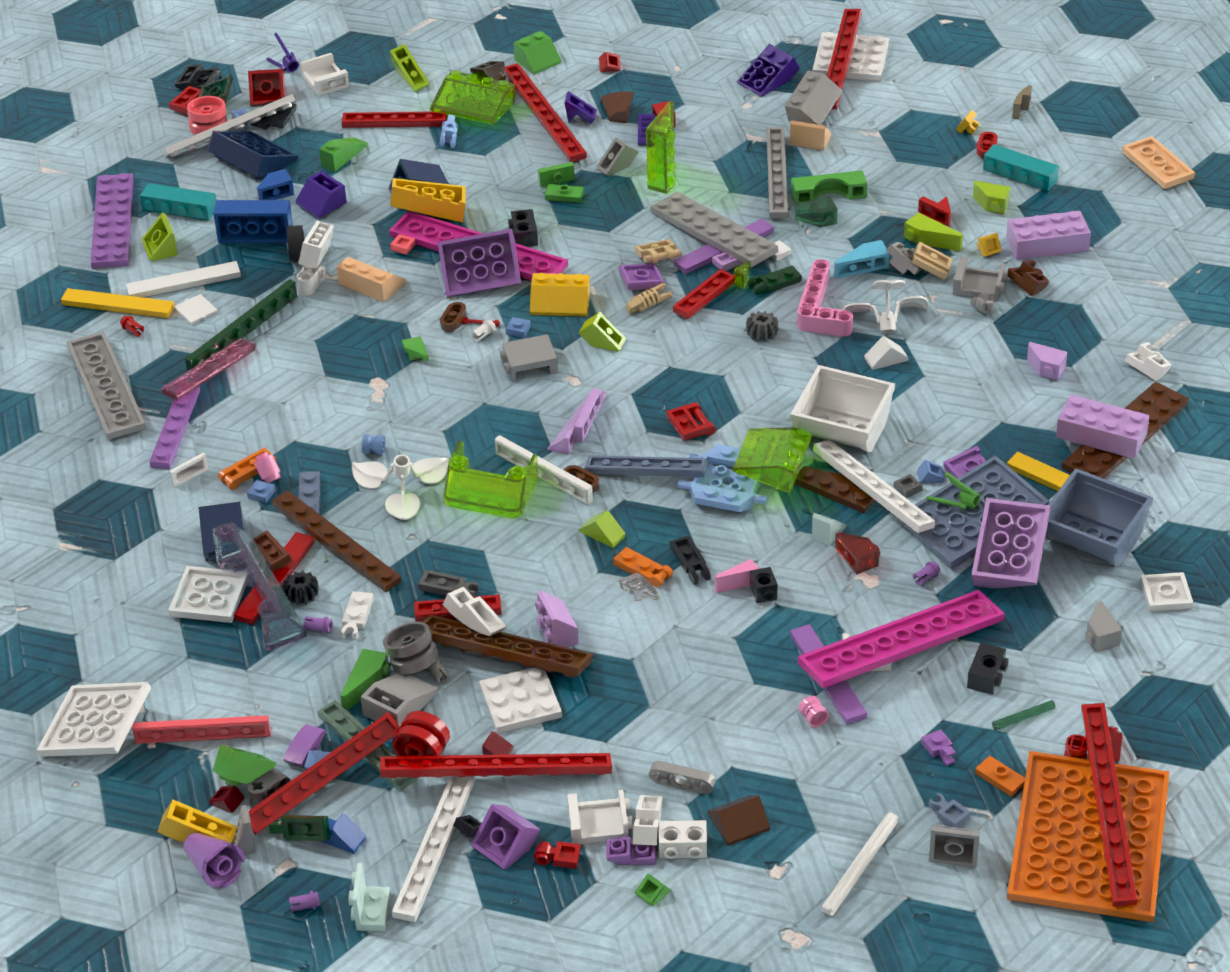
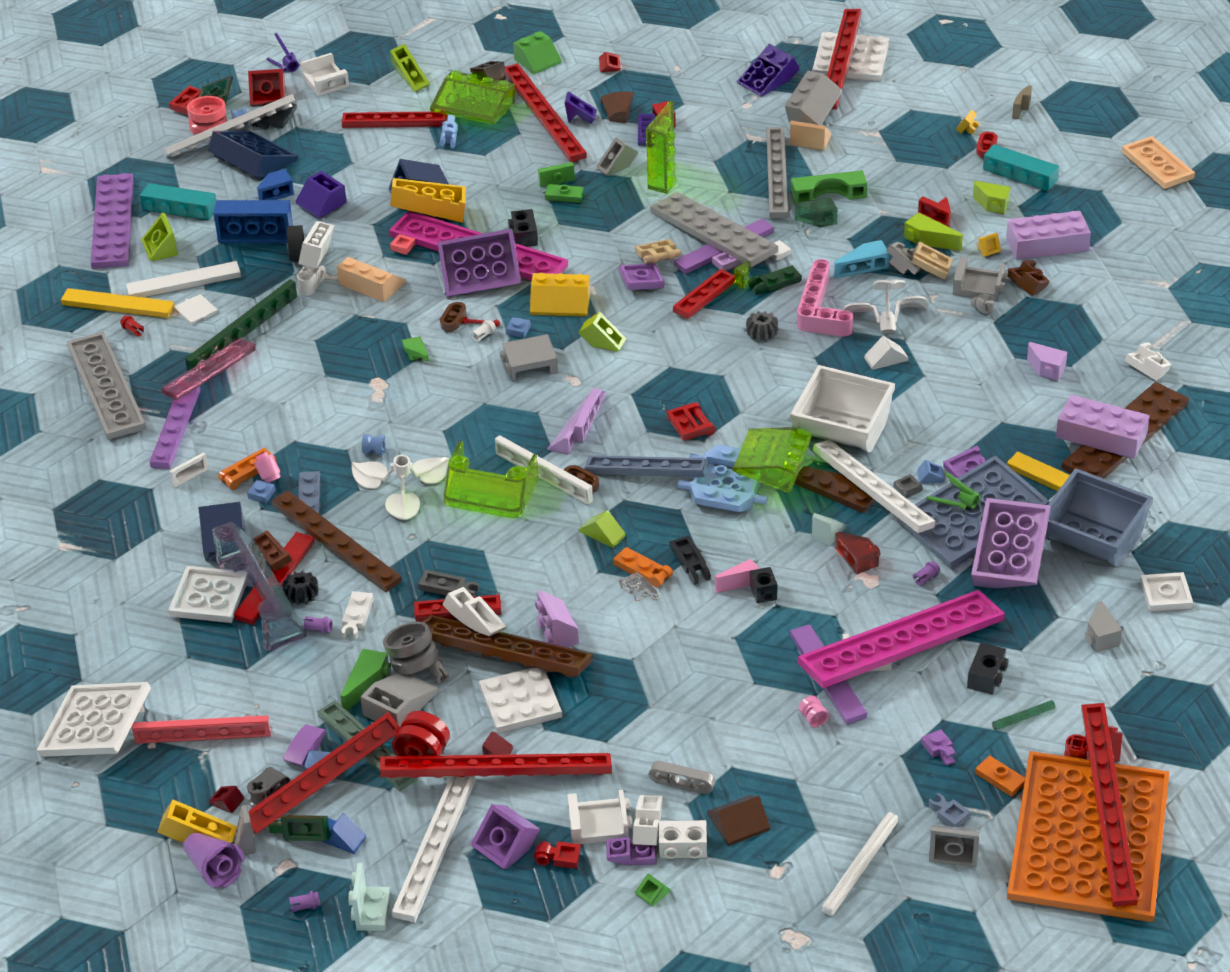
black slope [174,64,221,92] -> none
bright green slope [213,744,276,786] -> none
bright green slope [319,137,368,172] -> none
black plate [453,815,481,838] -> none
tan hinge [625,283,672,314] -> none

